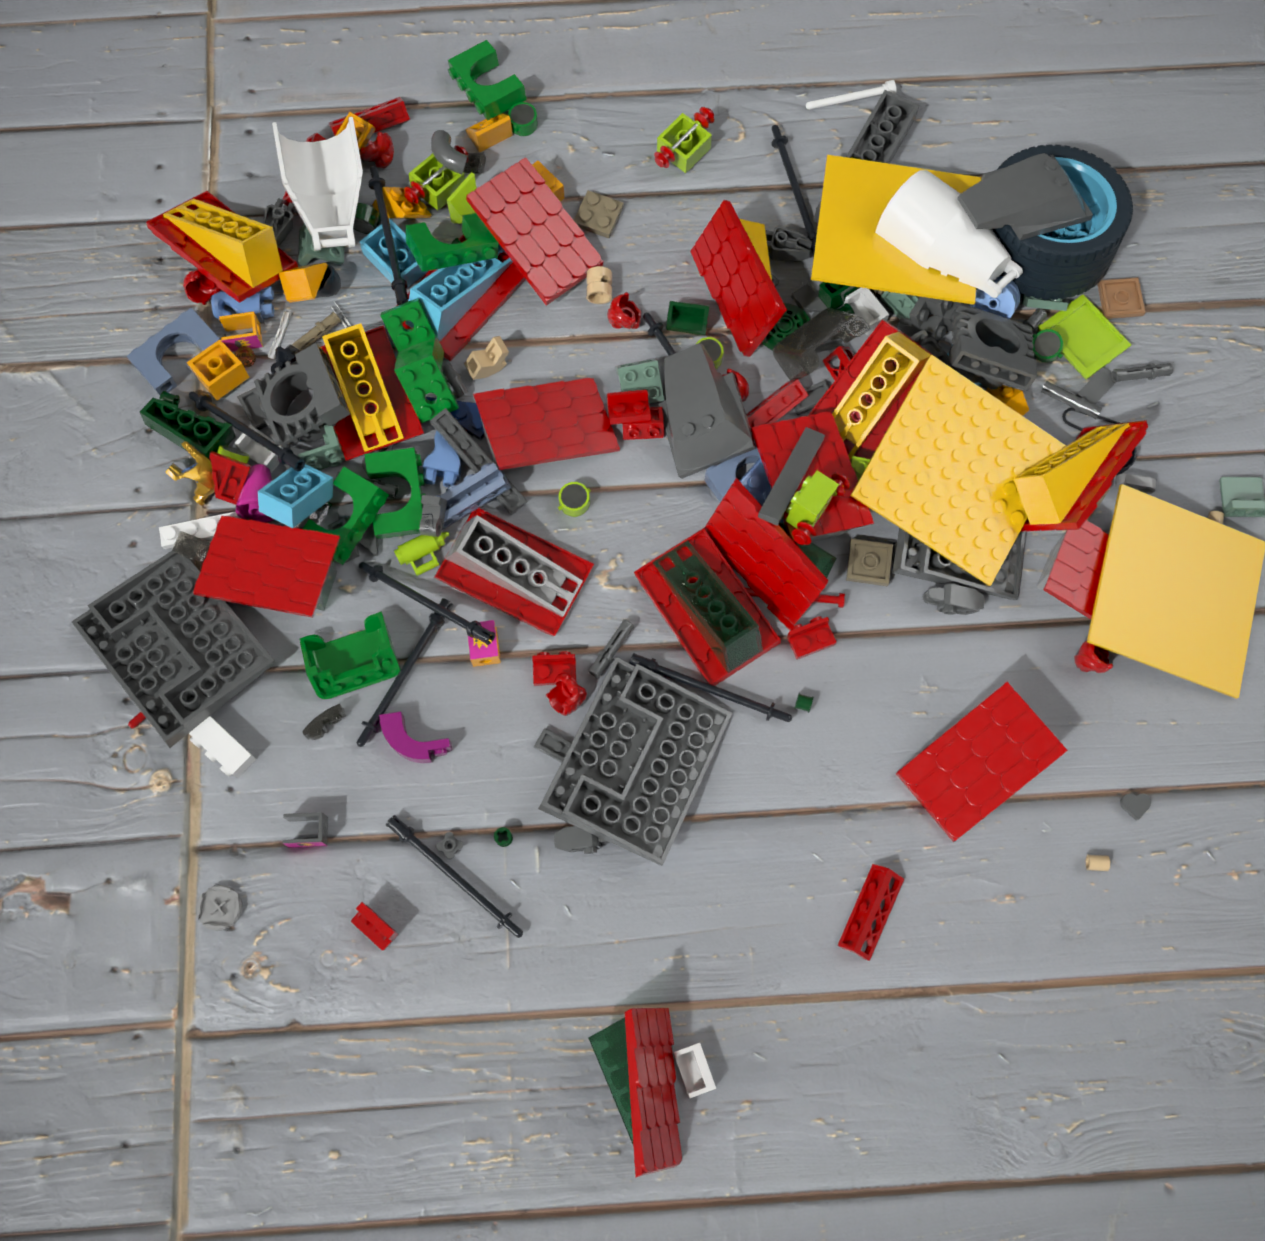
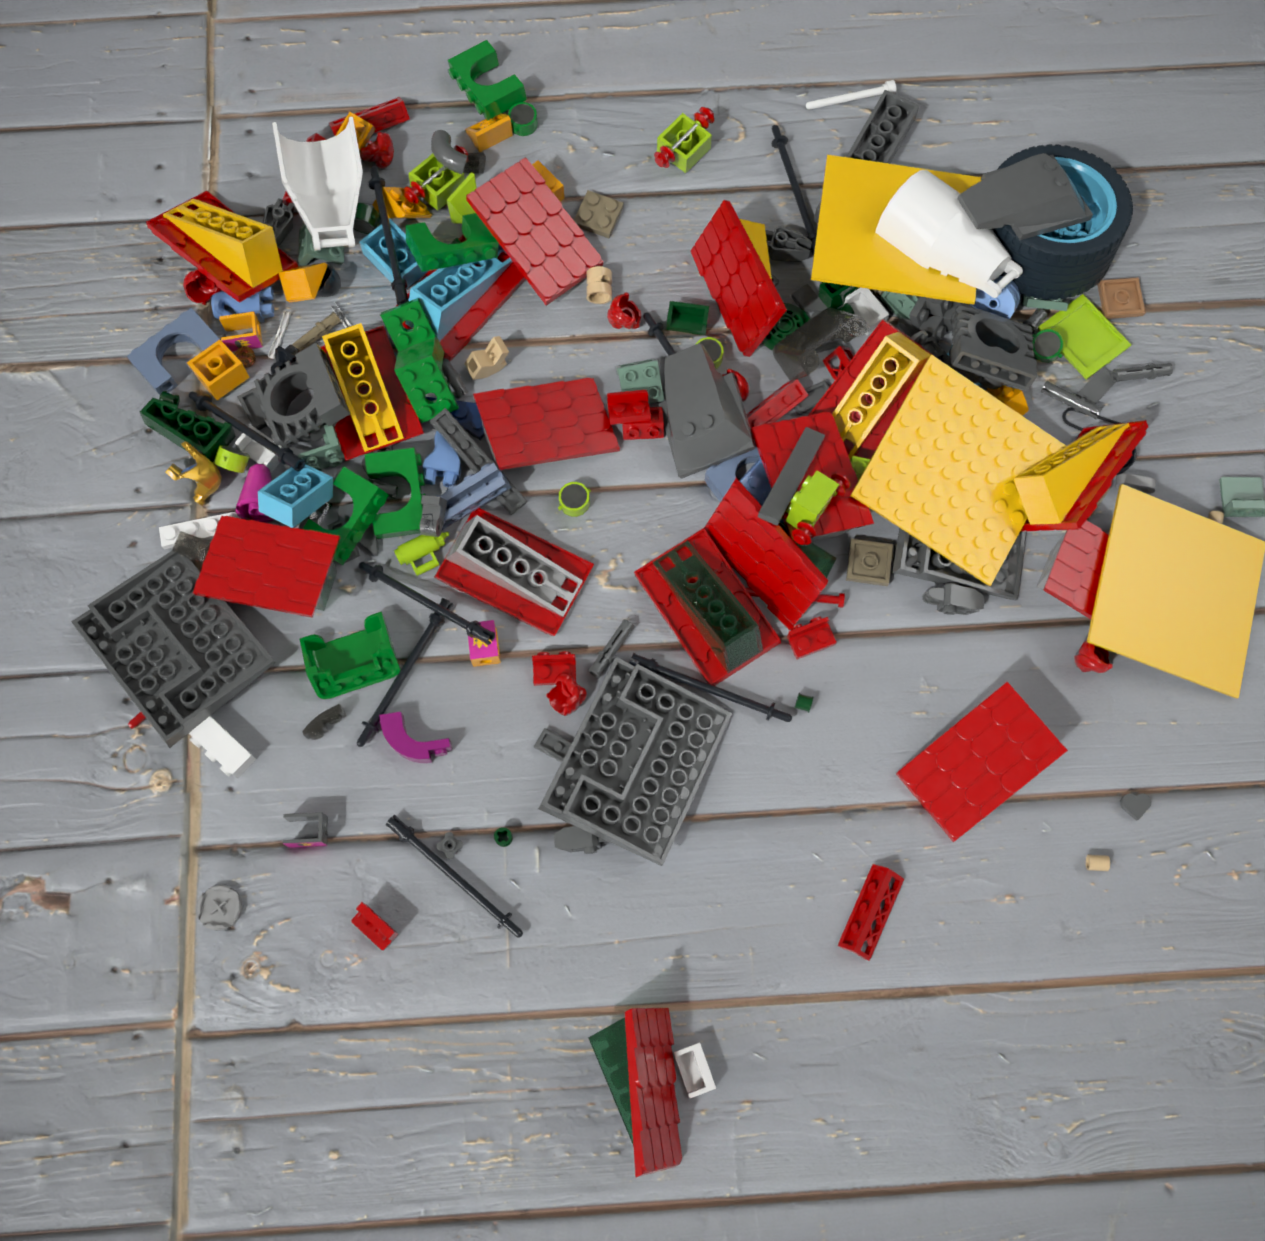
red wing [210,451,251,505] -> none

